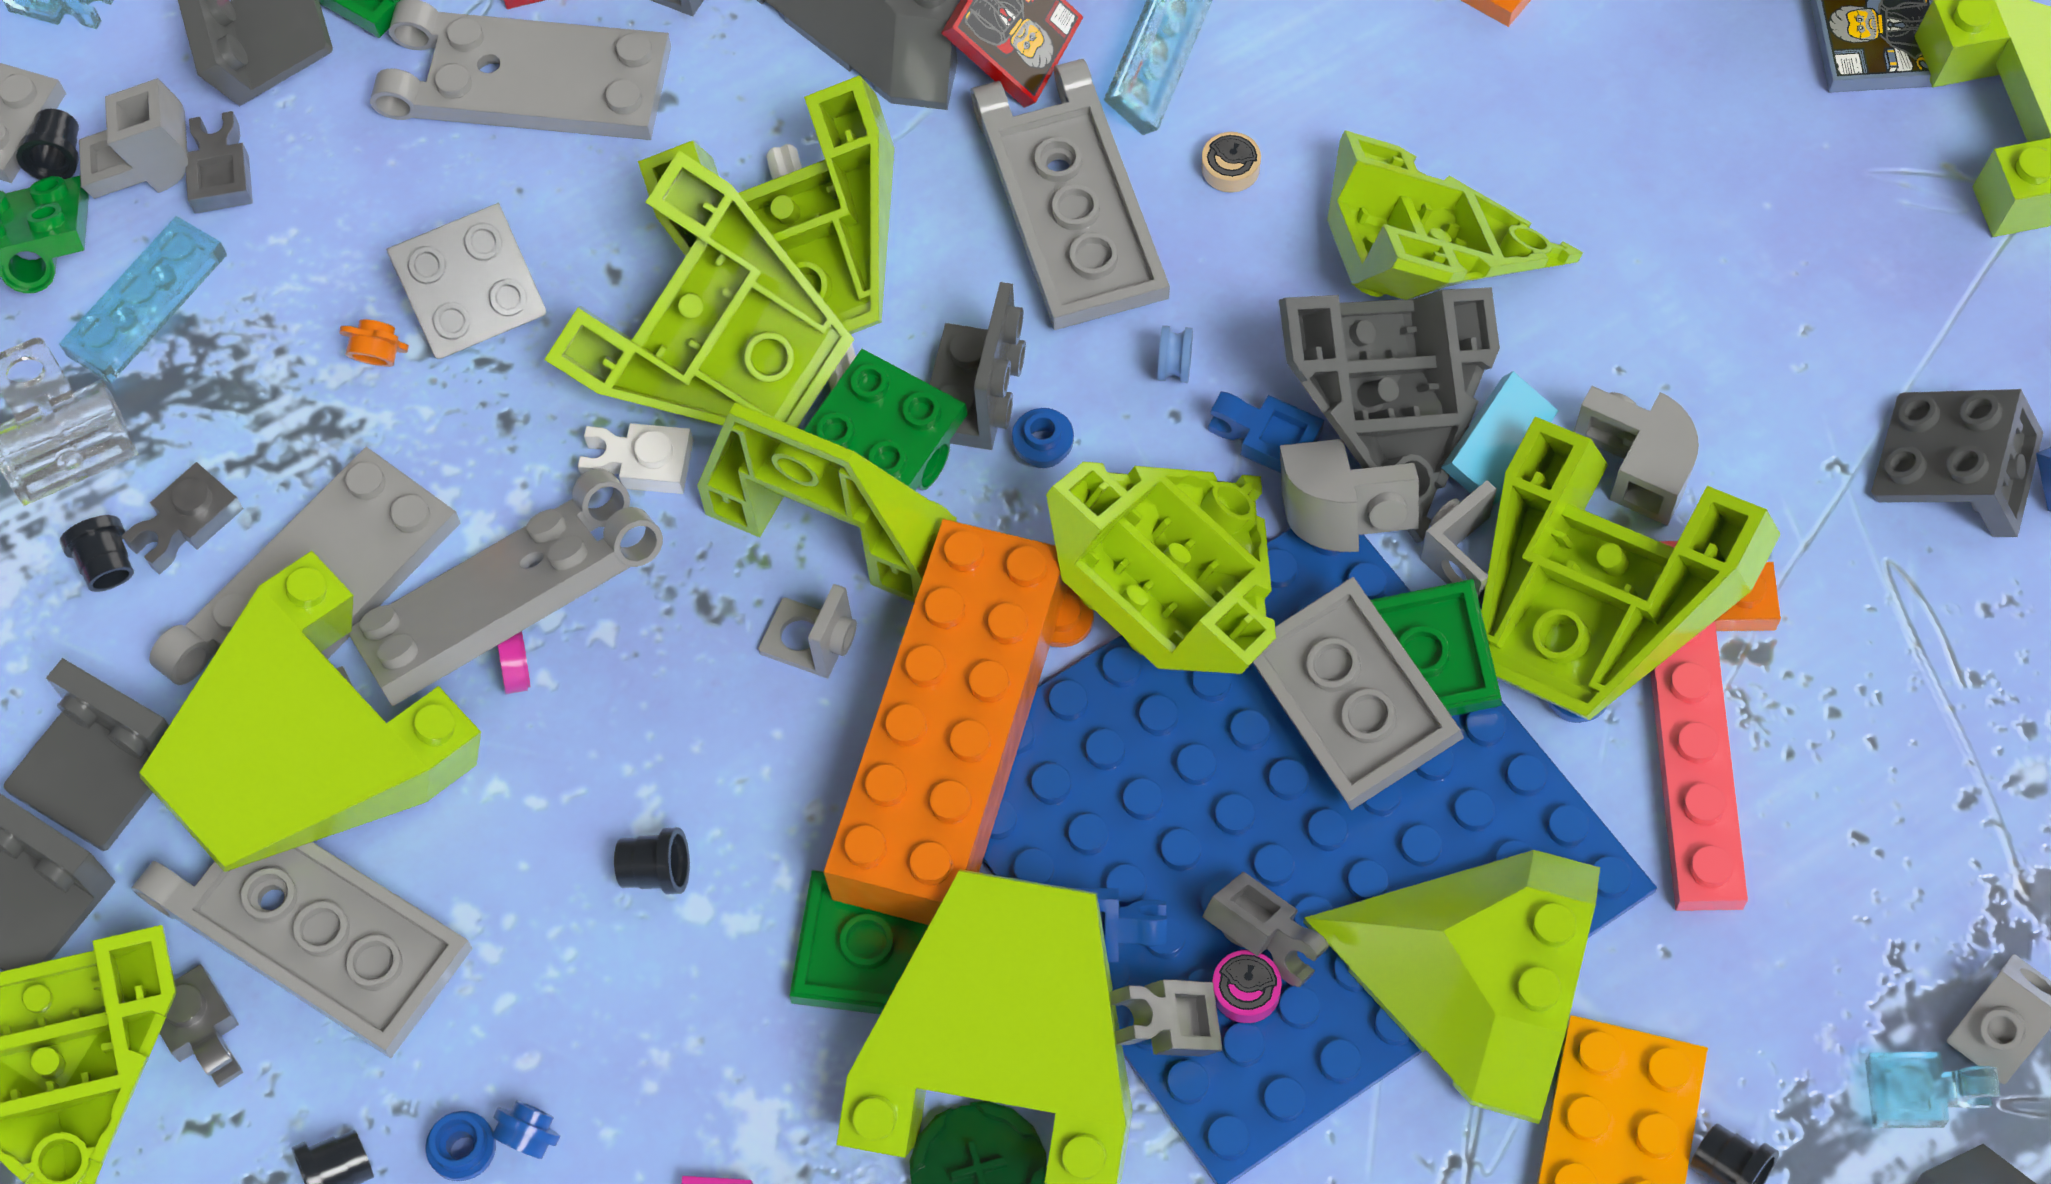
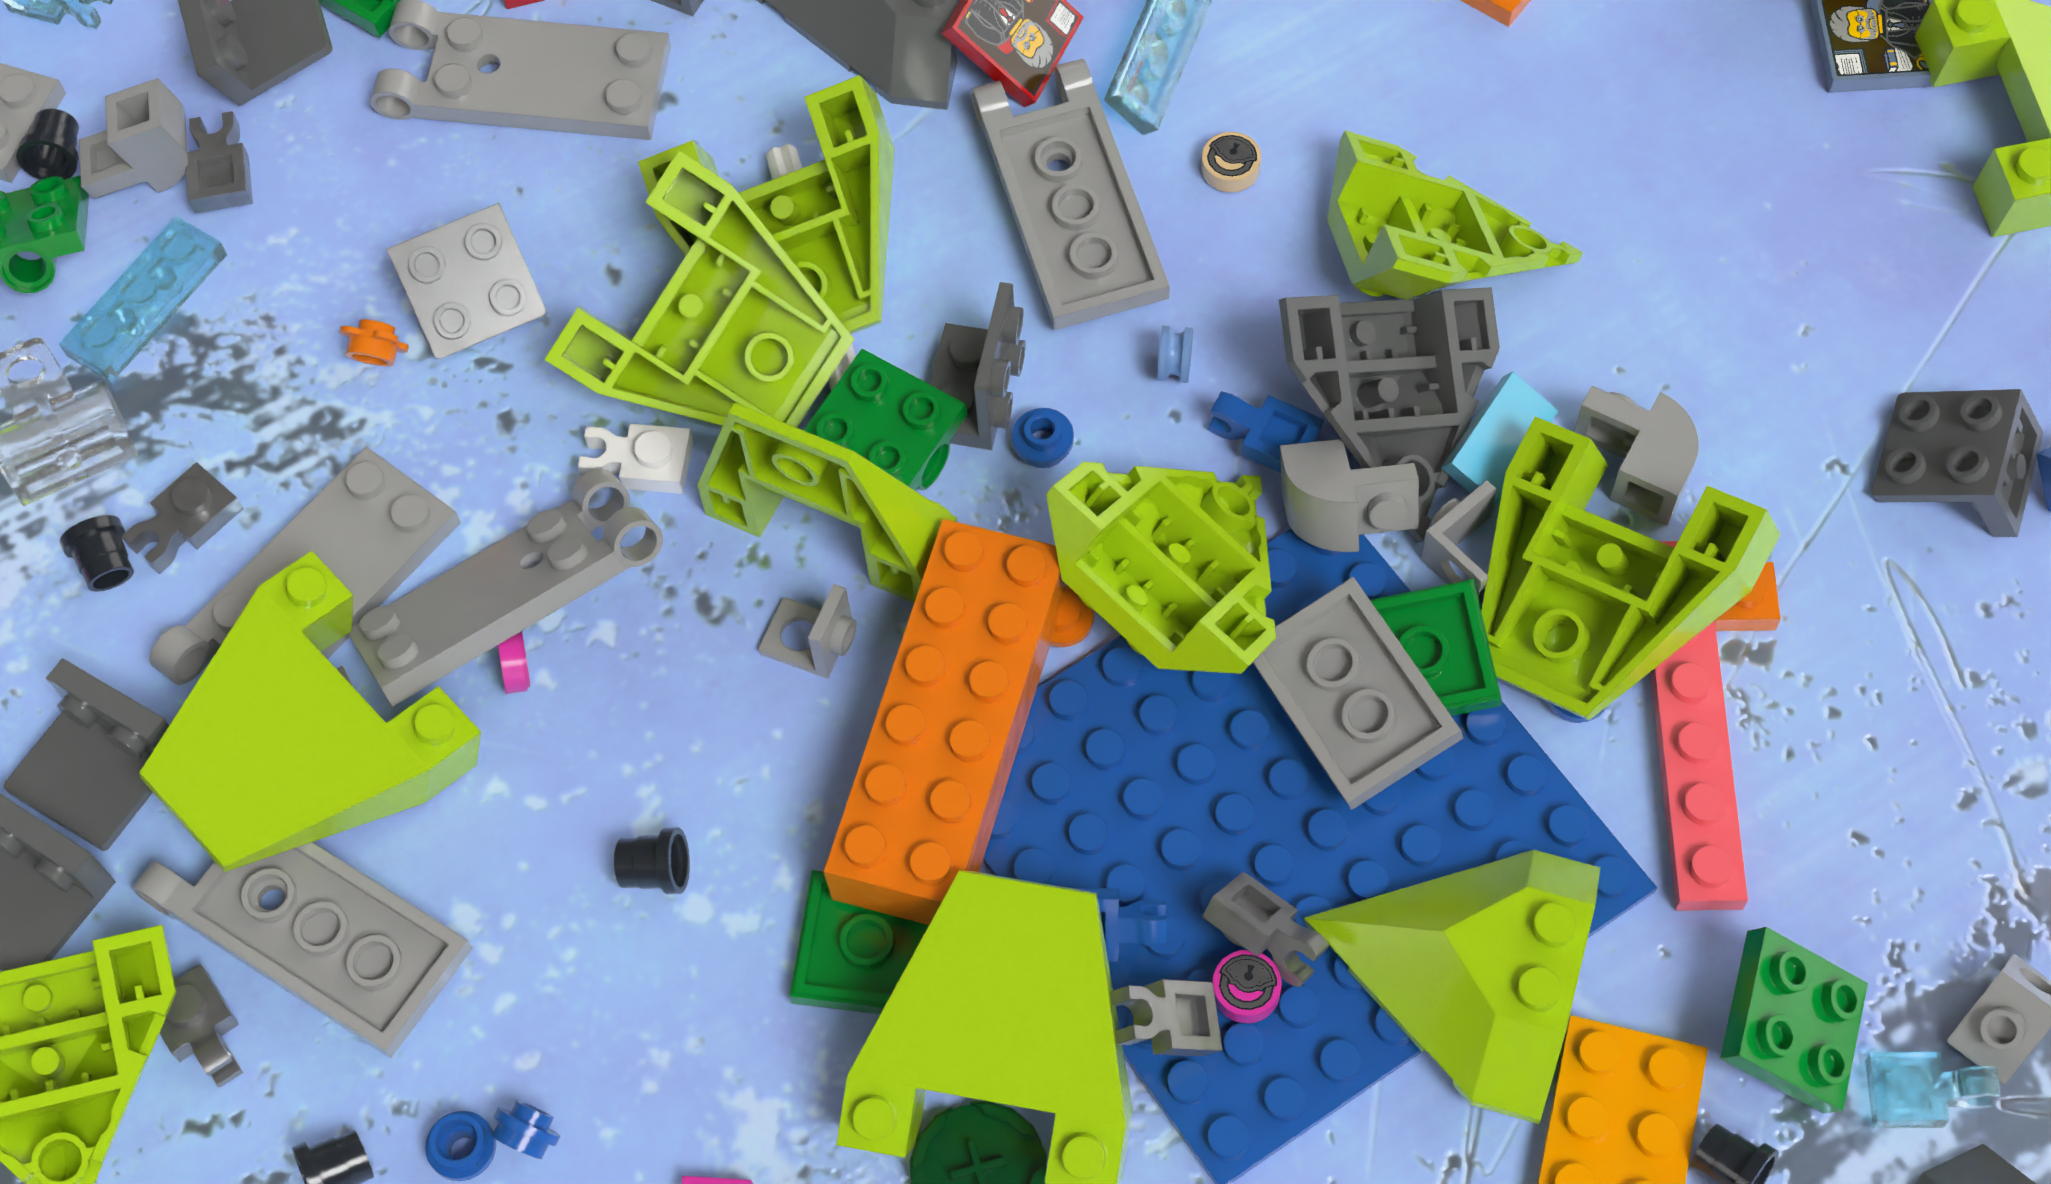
none -> green plate [1720,927,1868,1114]

